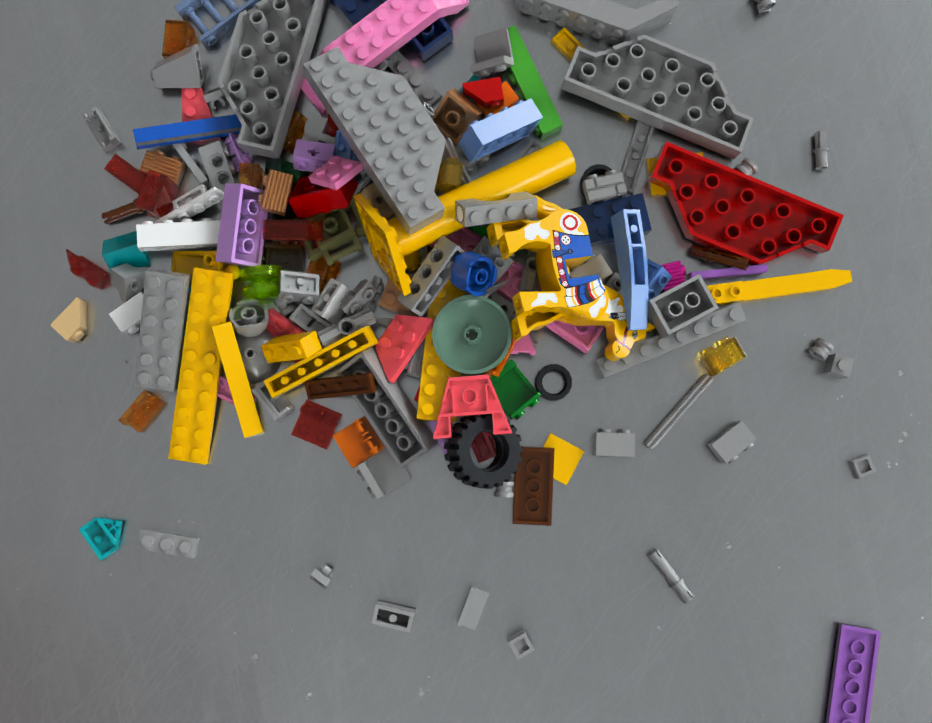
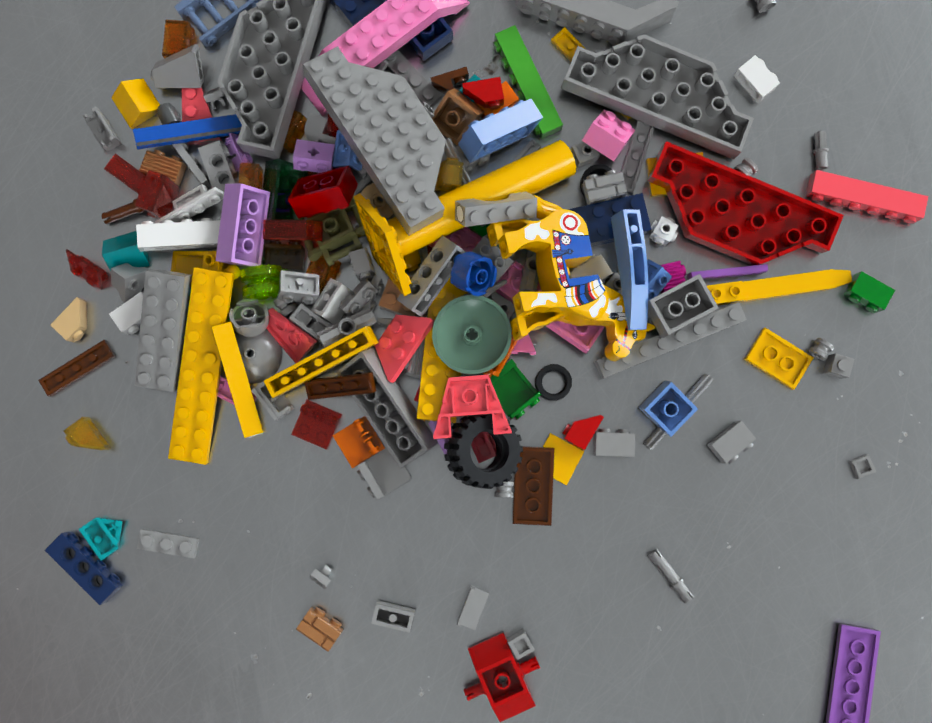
clear orange bracket [118,390,165,432] -> none
medium nougat brick [258,169,294,216] -> none
yellow brick [261,331,322,363] -> none
bright pink plate [308,156,364,190] -> none
light grey bracket [470,28,514,77] -> none
reddish brown pin [690,244,750,271] -> none
clear yellow brick [699,336,747,377] -> none
none -> reddish brown tile [38,340,116,397]
none -> dark blue brick [44,532,123,605]
none -> clear yellow slope [64,417,111,450]
none -> yellow slope [112,78,160,129]
none -> dark grey brick [157,103,182,125]
none -> medium nougat brick [296,607,344,652]
none -> light grey brick [348,248,376,281]
none -> reddish brown slope [431,67,469,94]
none -> red slope [463,632,540,722]
none -> red slope [562,415,604,450]
none -> light grey brick [571,142,600,168]
none -> bright pink brick [582,109,635,161]
none -> medium blue slope [638,380,698,437]
none -> white brick [649,216,679,246]
none -> white brick [734,55,780,103]
none -> yellow tile [743,327,814,390]
none -> coral brick [806,170,928,223]
none -> green brick [844,271,895,313]

